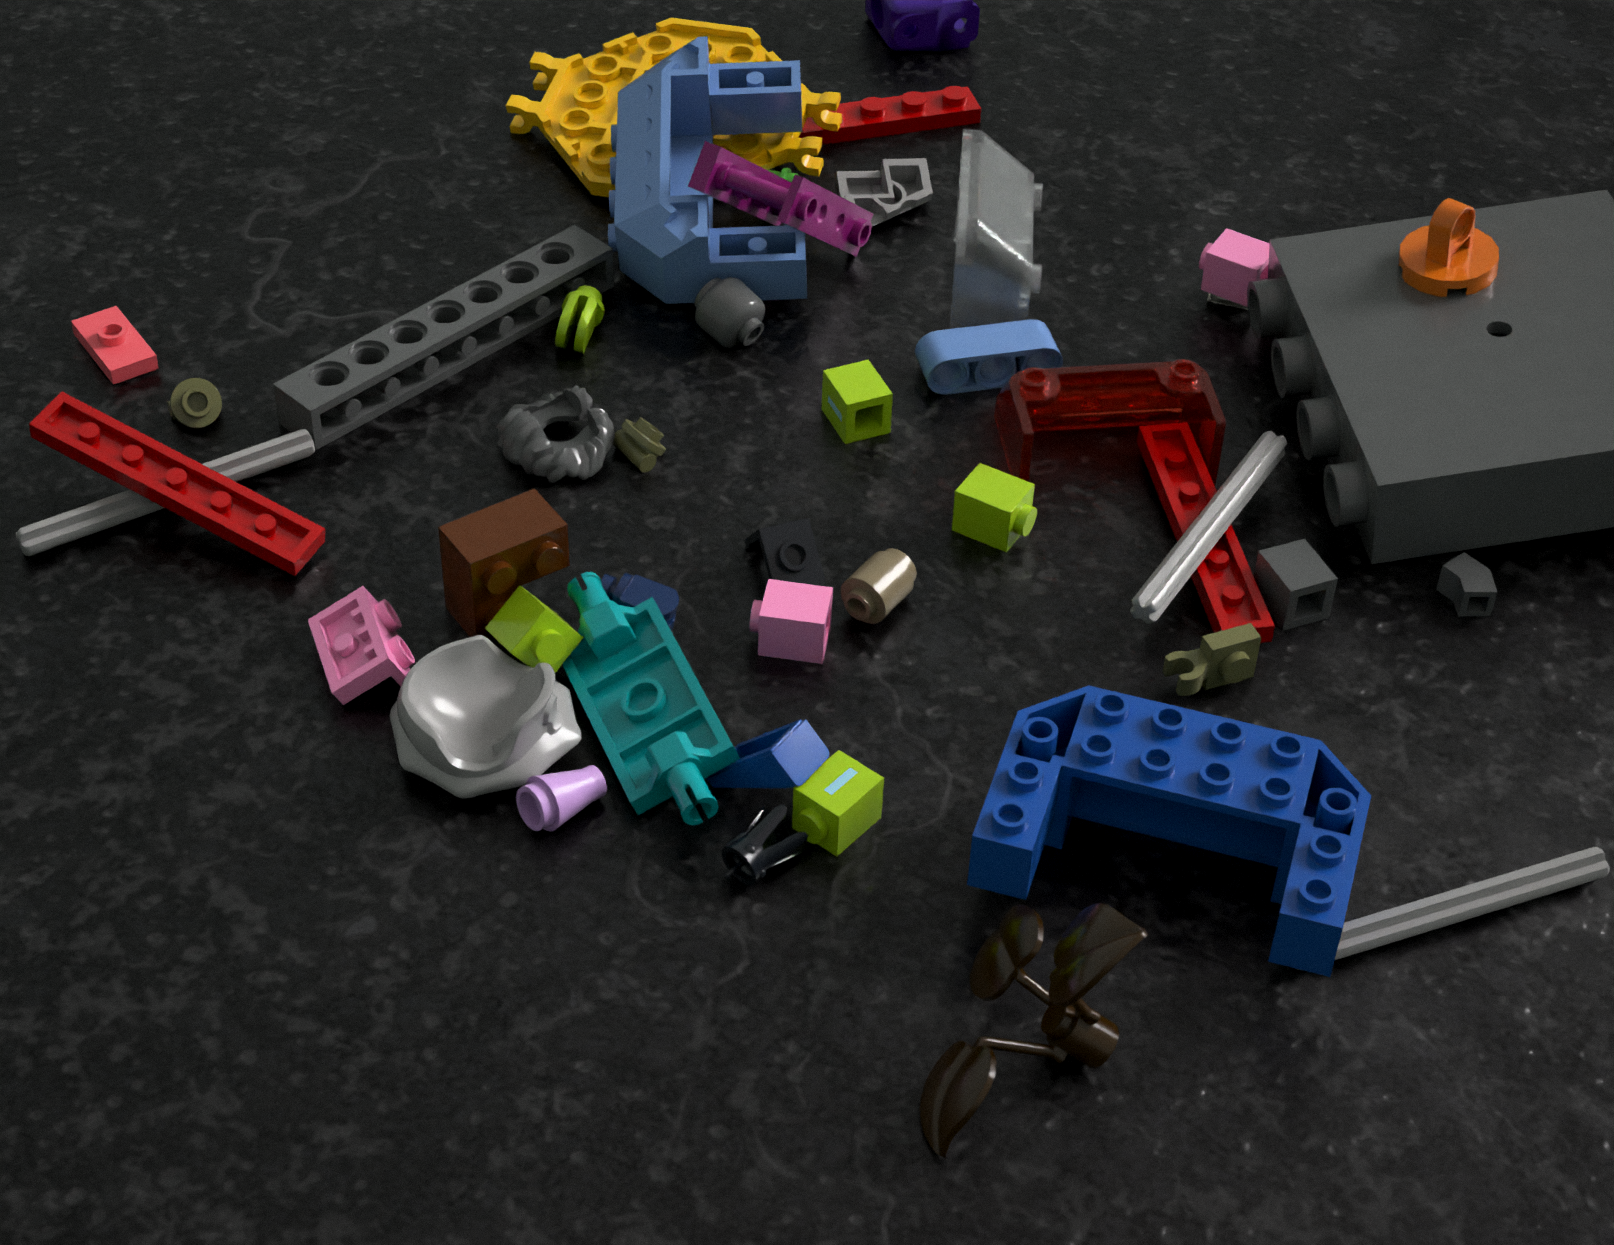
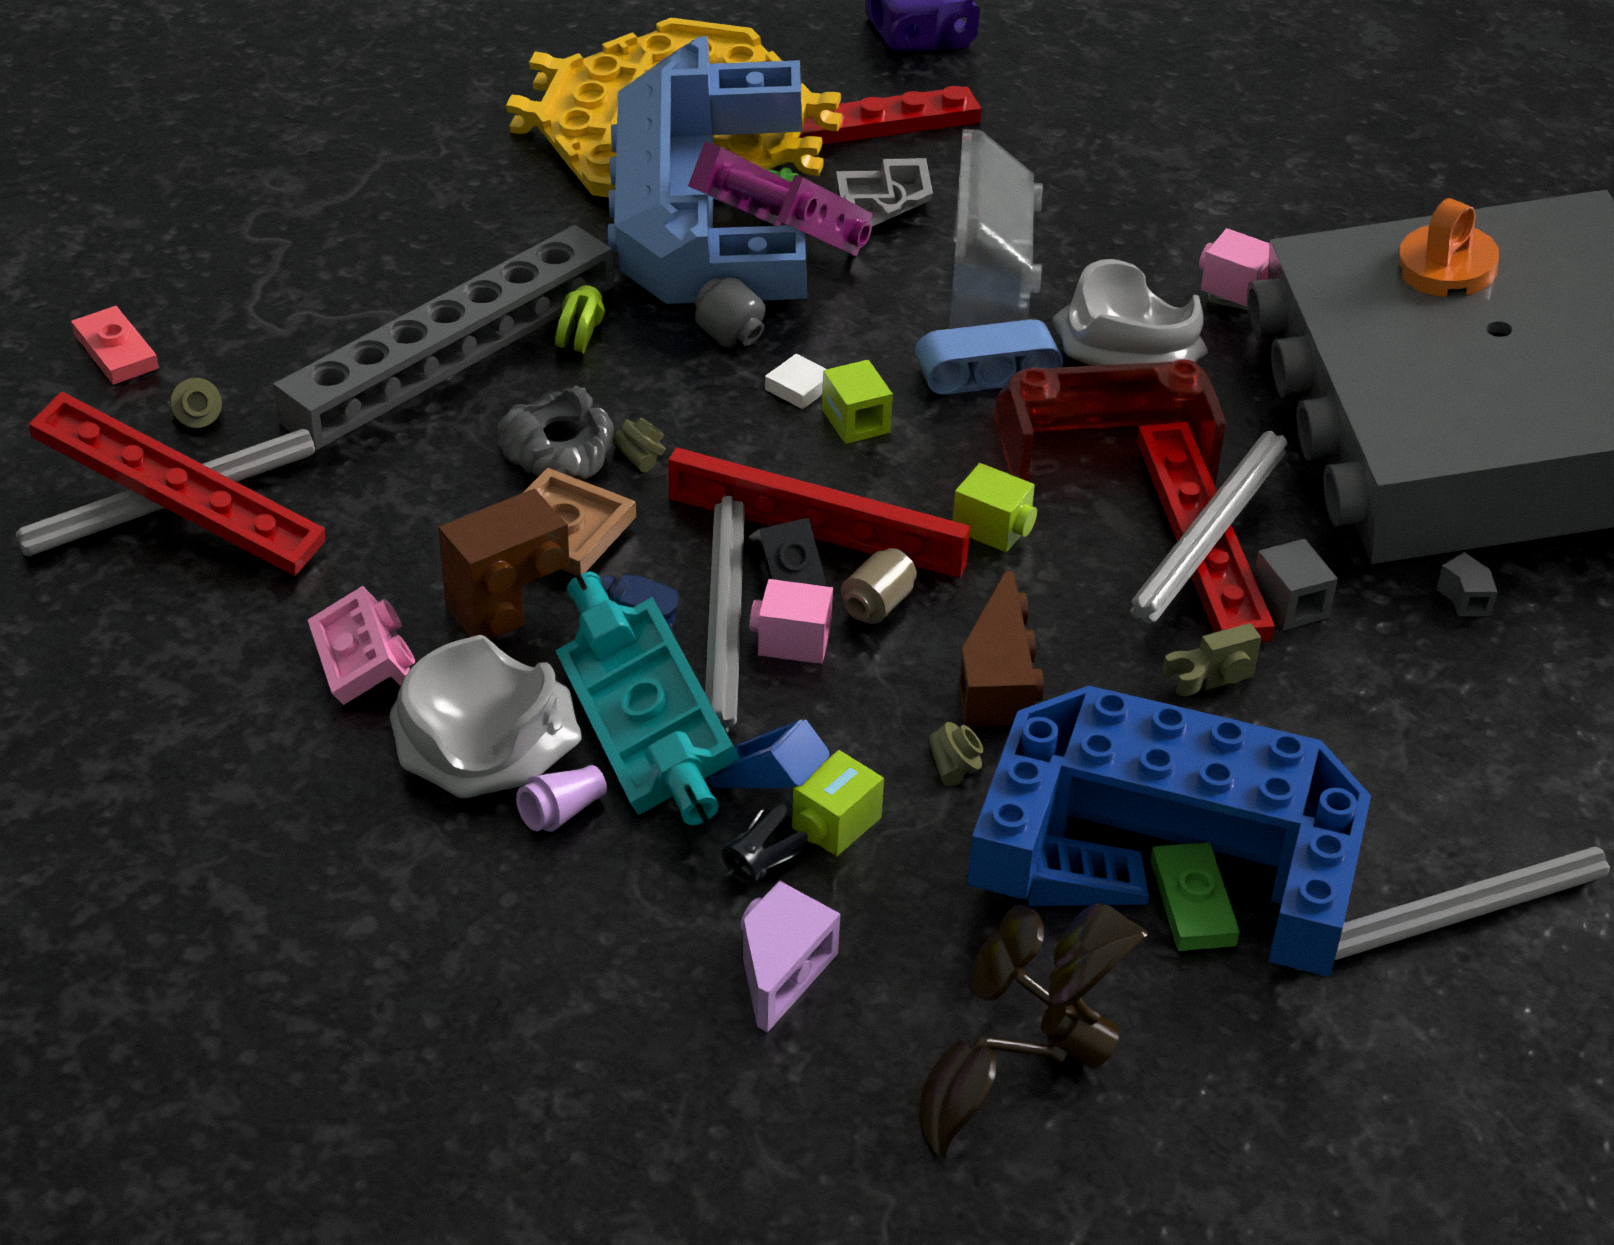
lime brick [485,585,584,673] -> none
none -> medium nougat plate [523,468,636,577]
none -> red plate [668,447,970,578]
none -> light grey axle [705,496,745,733]
none -> lavender slope [740,881,840,1033]
none -> white tile [765,354,826,409]
none -> olive plate [928,722,983,787]
none -> reddish brown slope [958,571,1044,727]
none -> blue slope [1027,835,1149,906]
none -> light grey piece [1052,259,1208,376]
none -> bright green plate [1150,842,1240,951]

